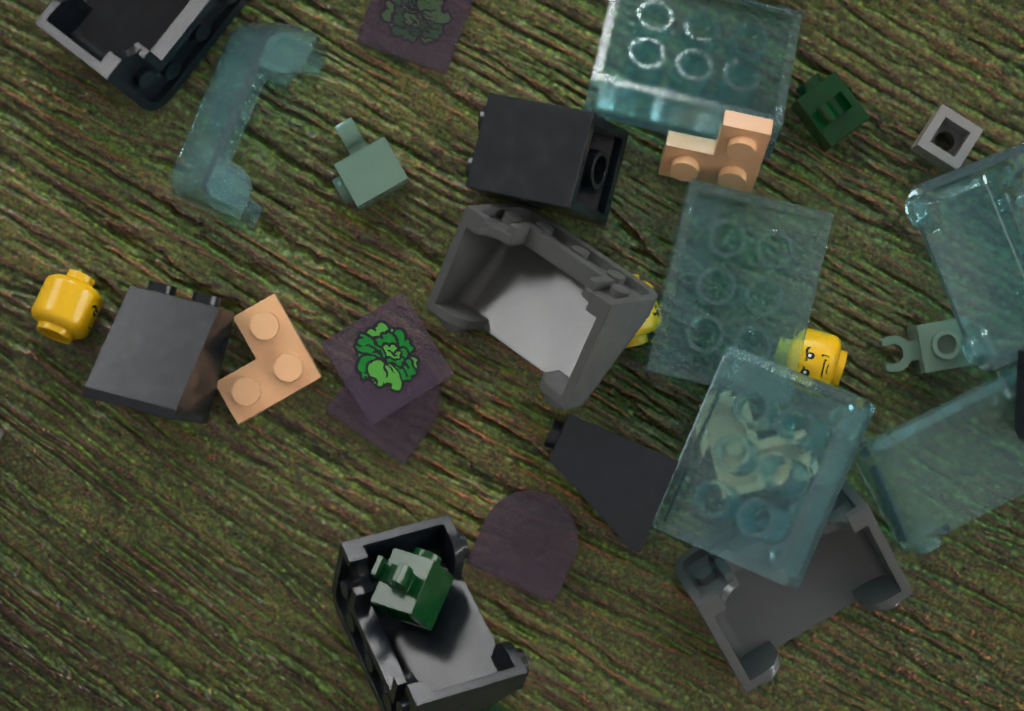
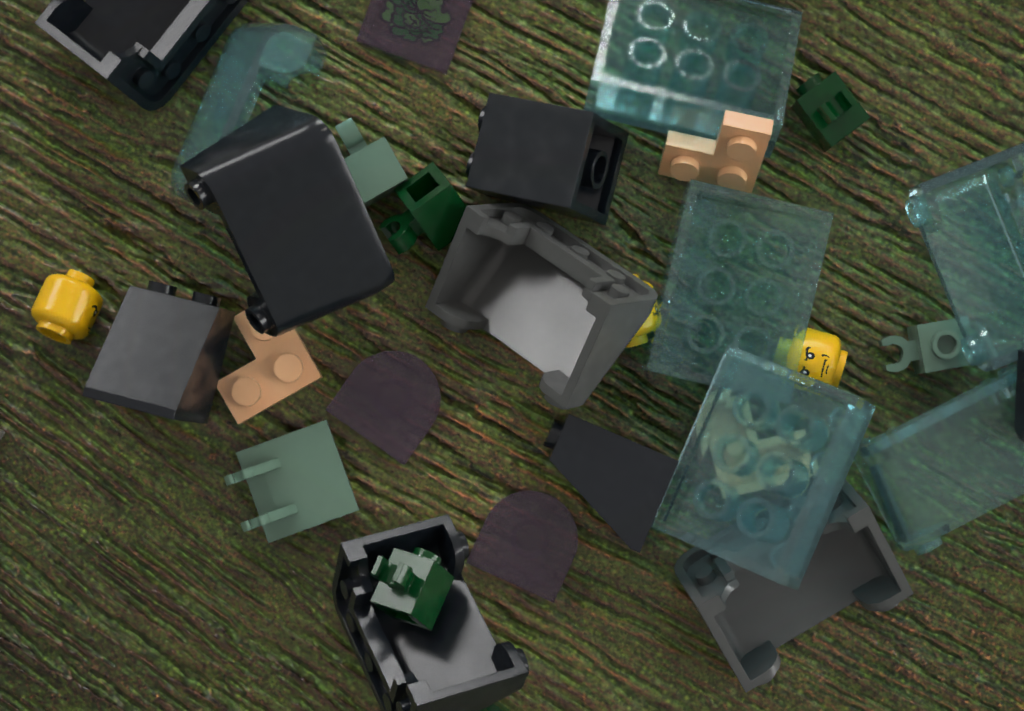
clear purple tile [321,293,454,426] -> none
light grey plate [910,104,983,175] -> none
none -> black windscreen [180,105,395,337]
none -> sand green plate [223,420,360,543]
none -> dark green brick [379,162,466,254]

